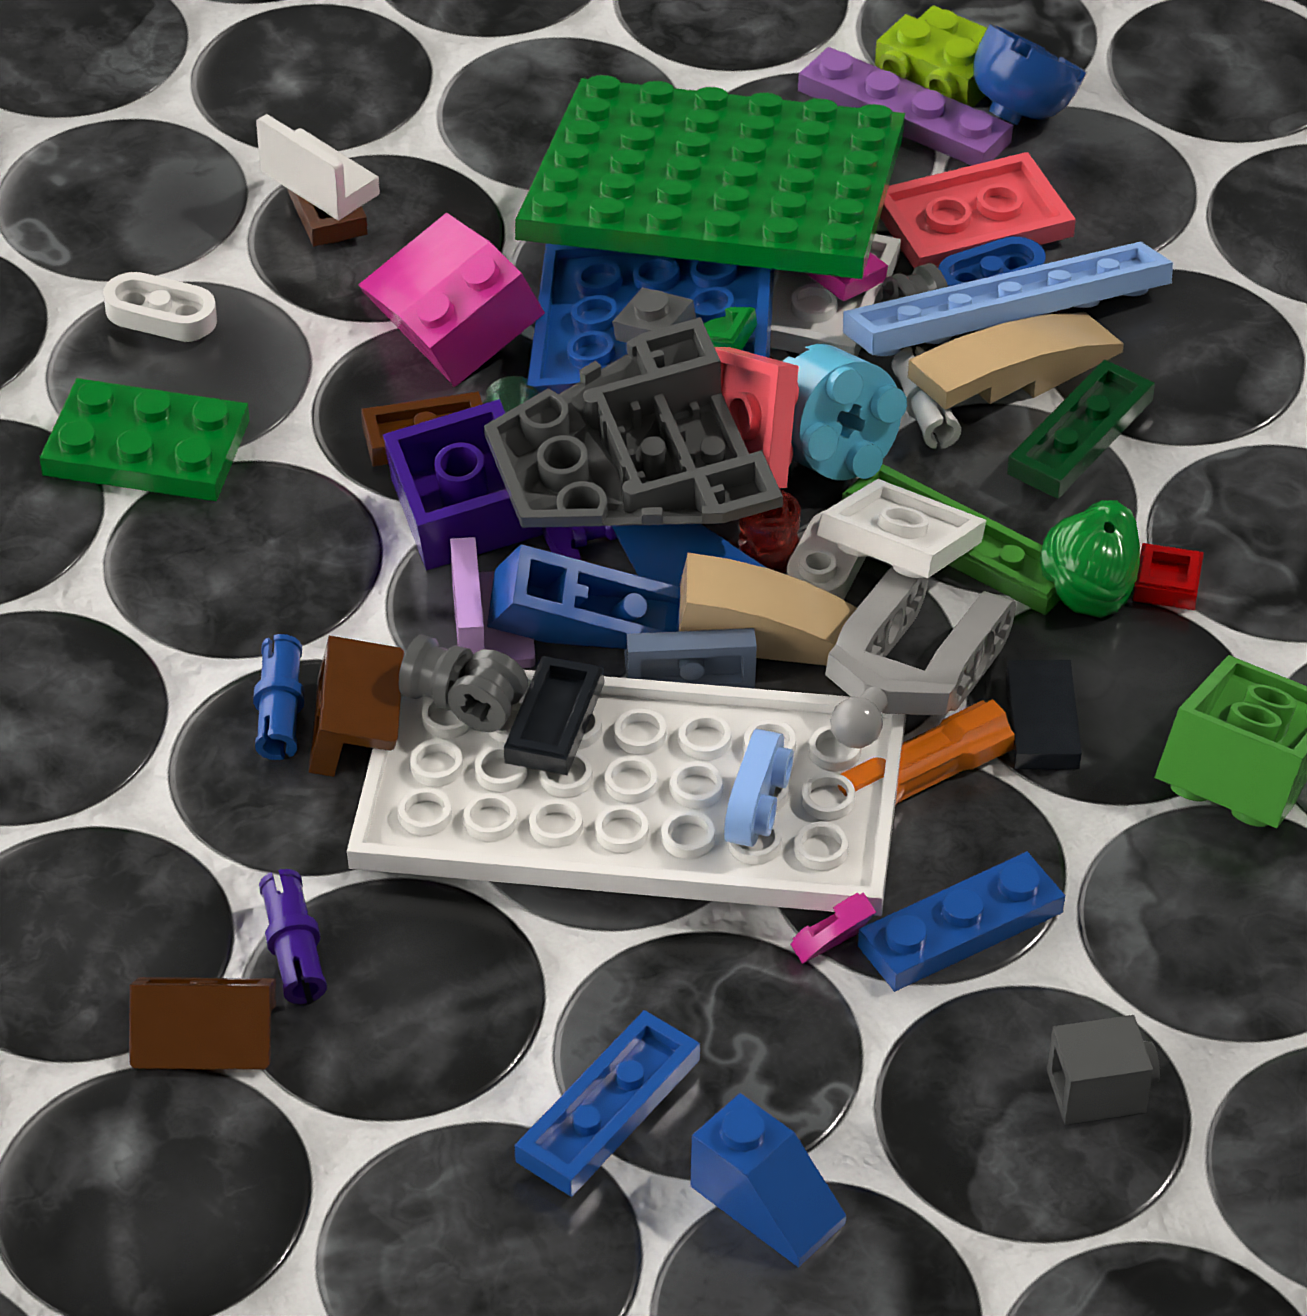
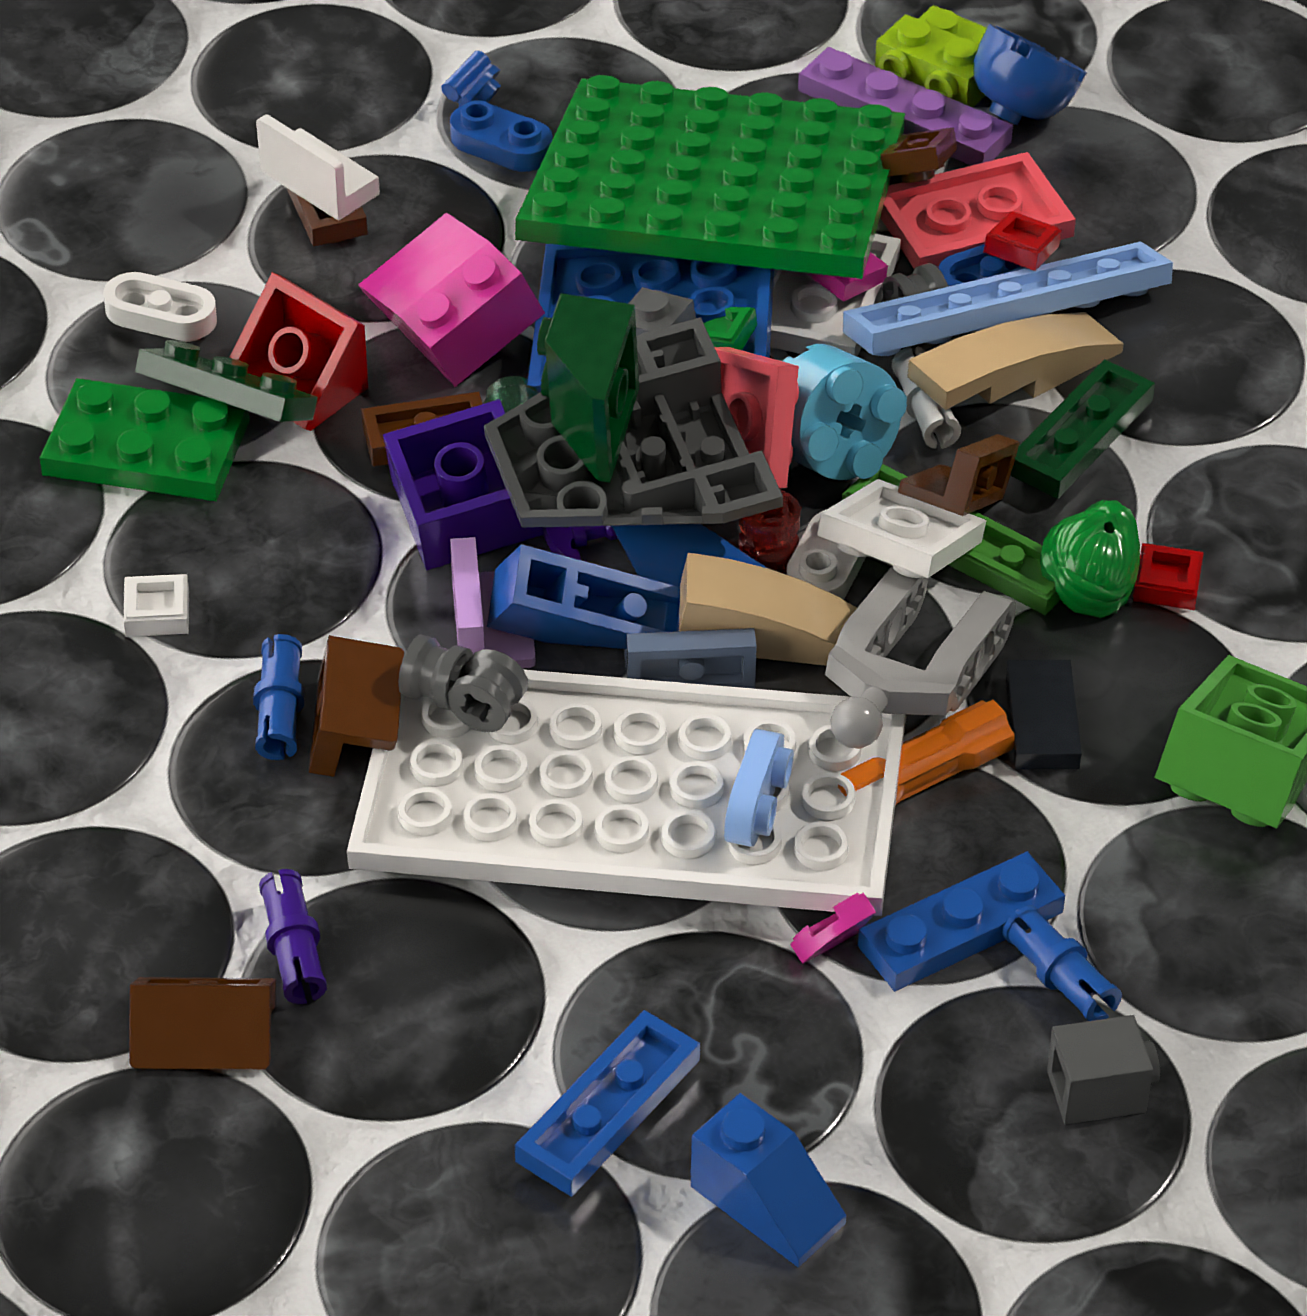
black tile [504,656,605,775] -> none
none -> white tile [124,574,189,637]
none -> plate [135,340,318,422]
none -> red slope [229,272,368,431]
none -> blue plate [441,50,502,107]
none -> blue plate [450,100,553,172]
none -> dark green slope [537,293,639,483]
none -> reddish brown plate [880,127,957,183]
none -> reddish brown panel [897,434,1020,516]
none -> red tile [983,211,1062,271]
none -> blue pin [1002,905,1122,1021]

